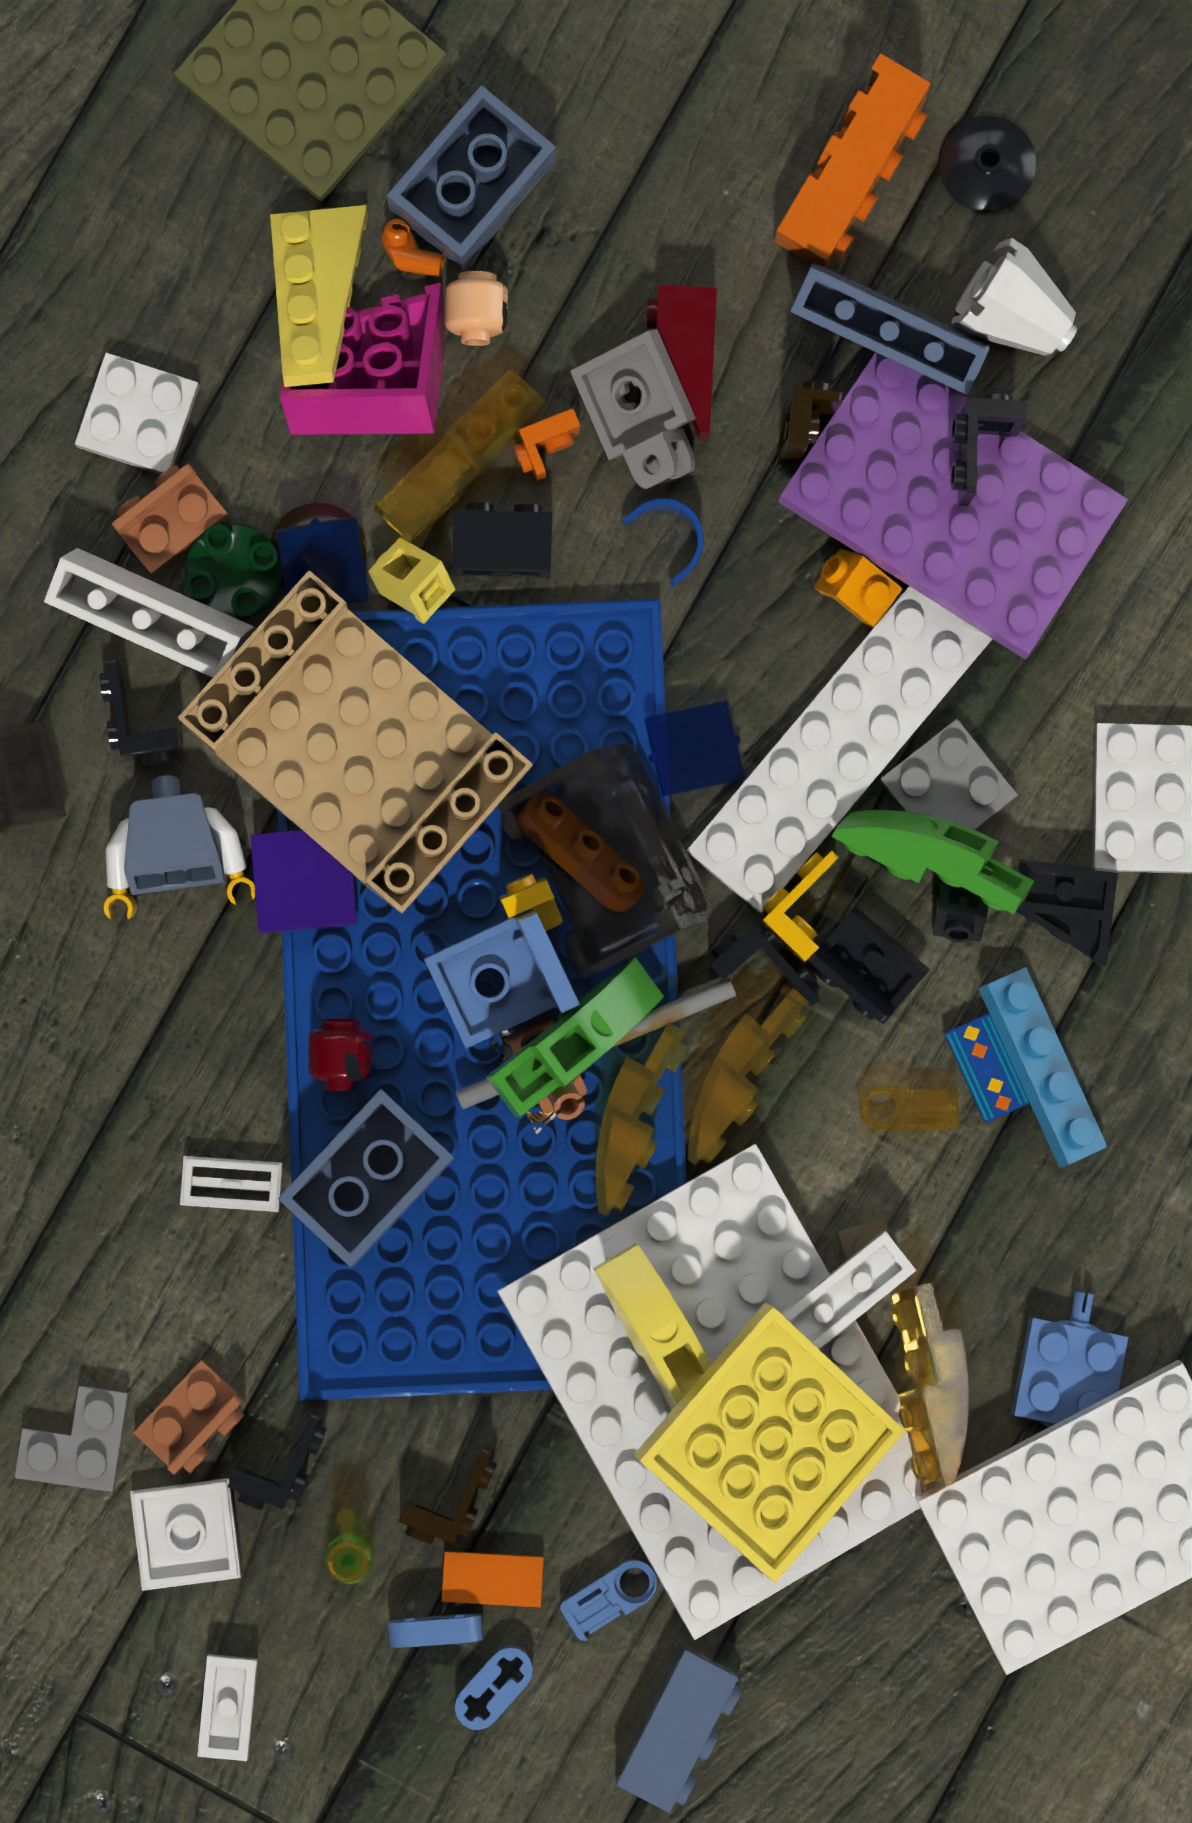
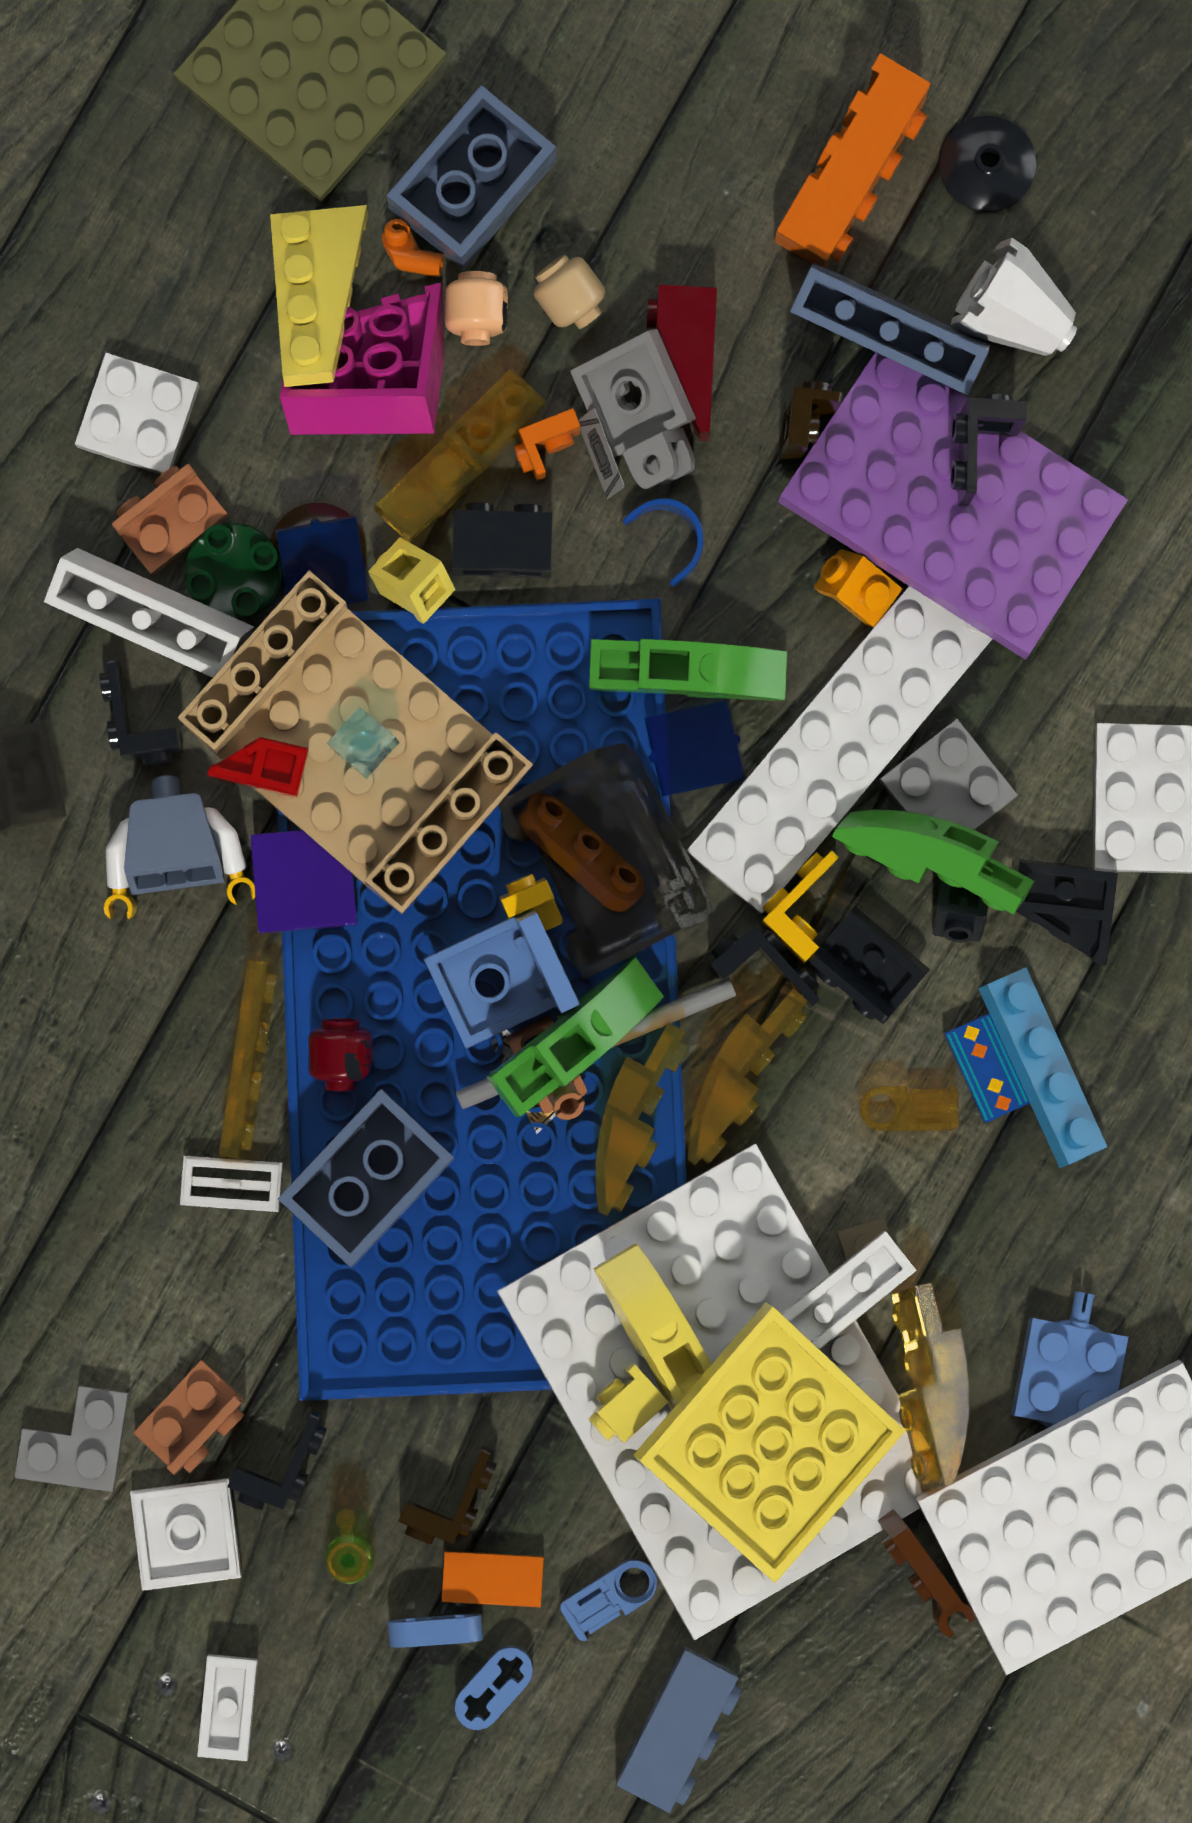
none -> red tile [207,737,309,798]
none -> clear yellow plate [219,959,278,1160]
none -> clear light blue plate [327,707,400,779]
none -> tan head [534,254,606,329]
none -> sticker [578,408,624,499]
none -> light yellow brick [588,1363,669,1443]
none -> bright green slope [589,639,787,701]
none -> reddish brown plate [878,1509,975,1638]

